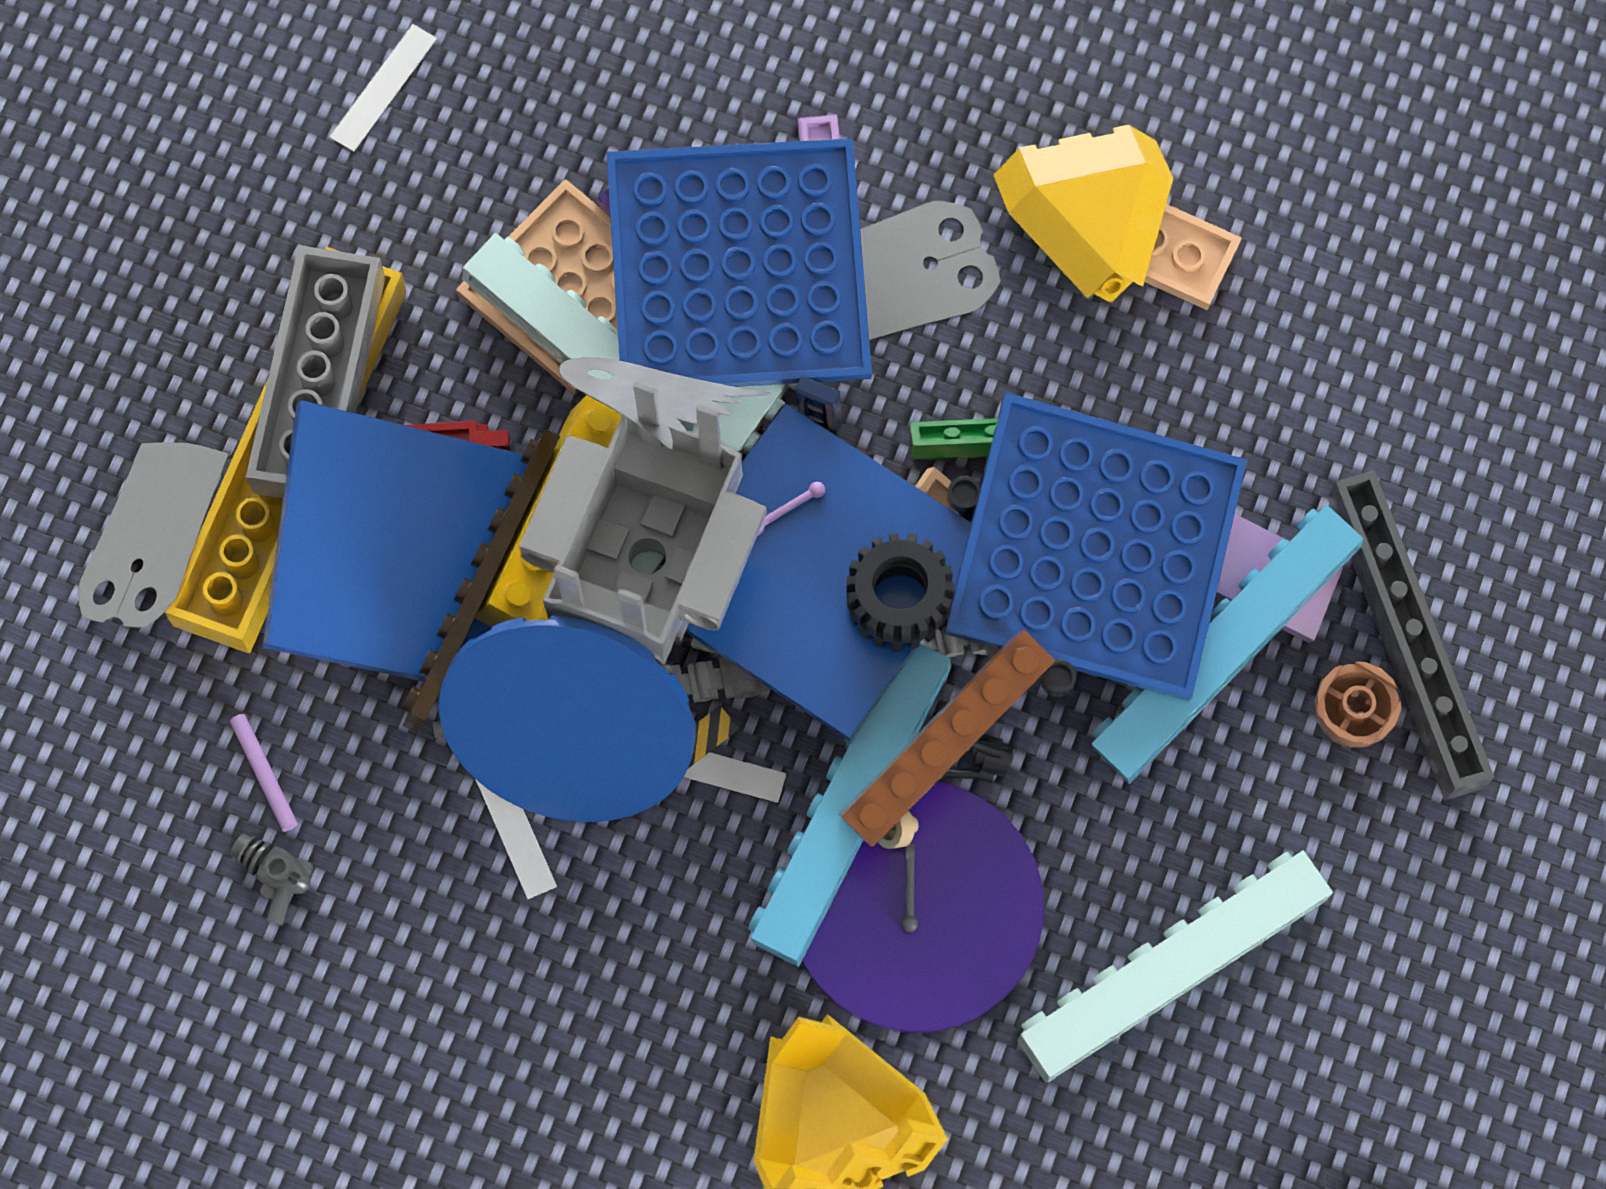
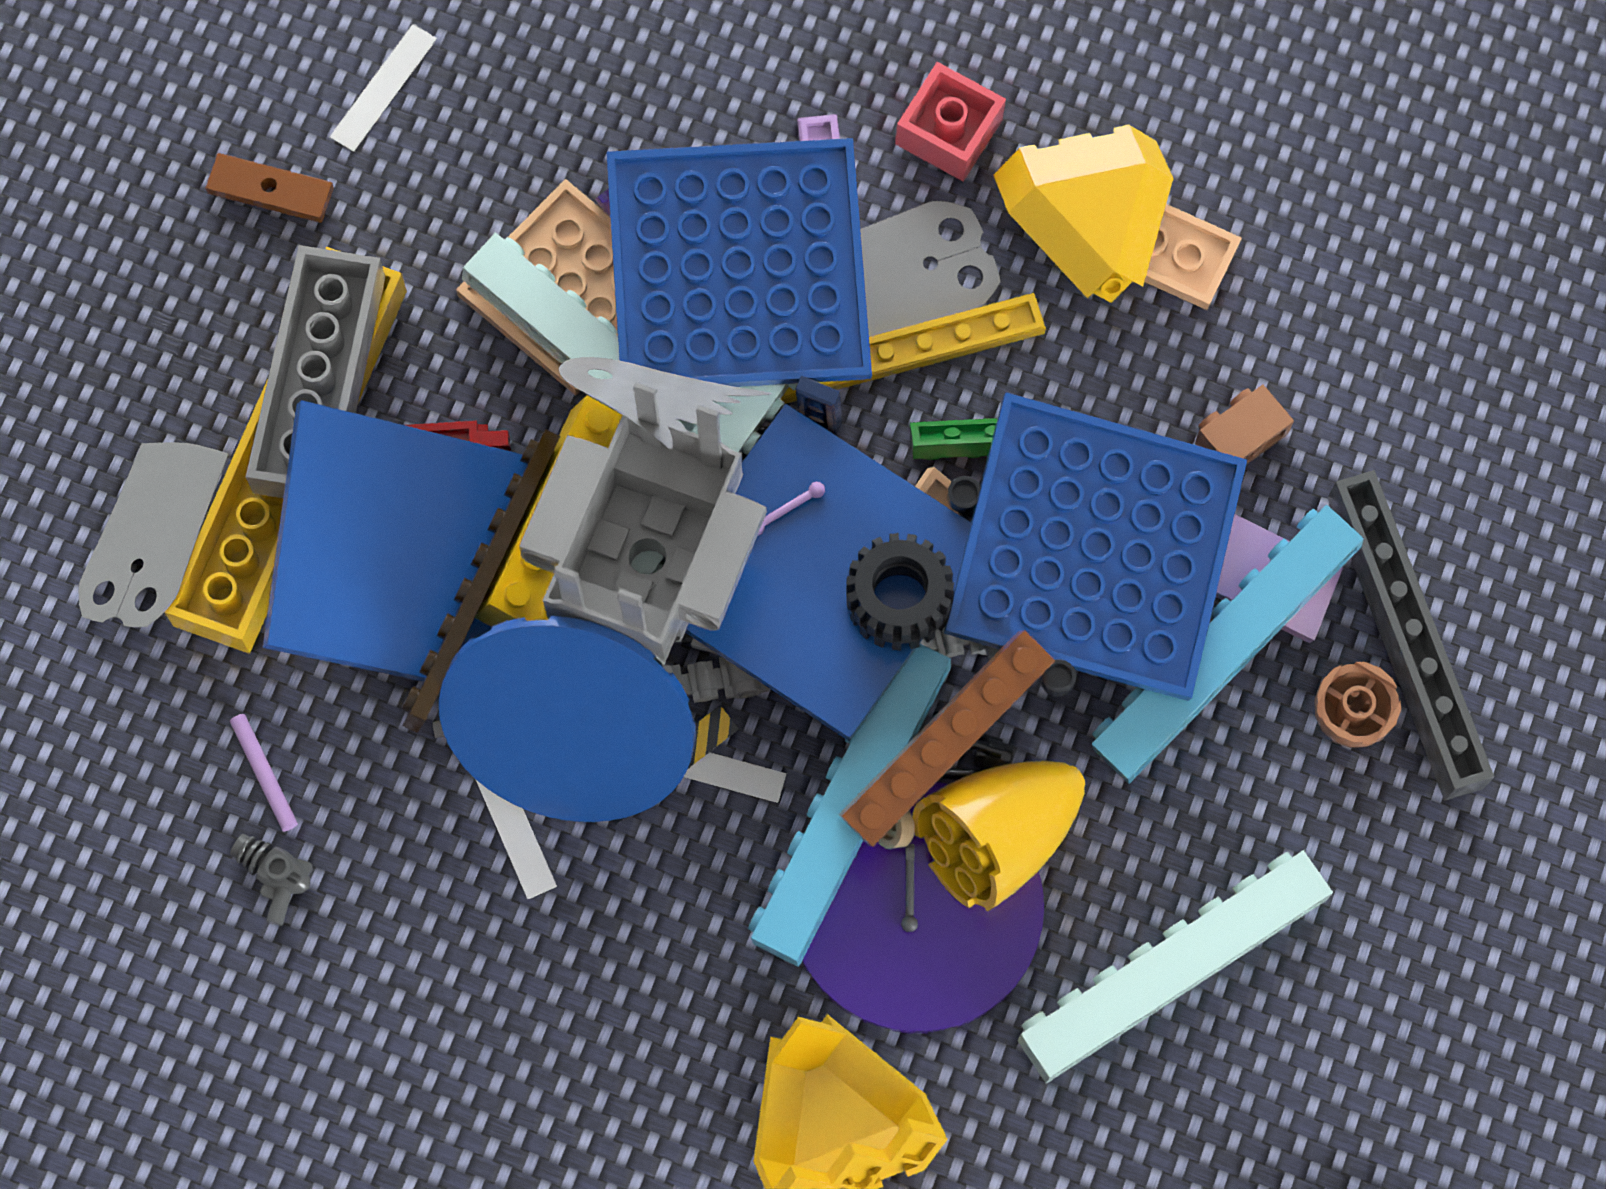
none -> dark orange tile [205,153,334,223]
none -> yellow tile [781,293,1046,404]
none -> coral brick [895,62,1006,182]
none -> yellow cylinder [913,761,1085,911]
none -> nougat brick [1194,384,1294,465]

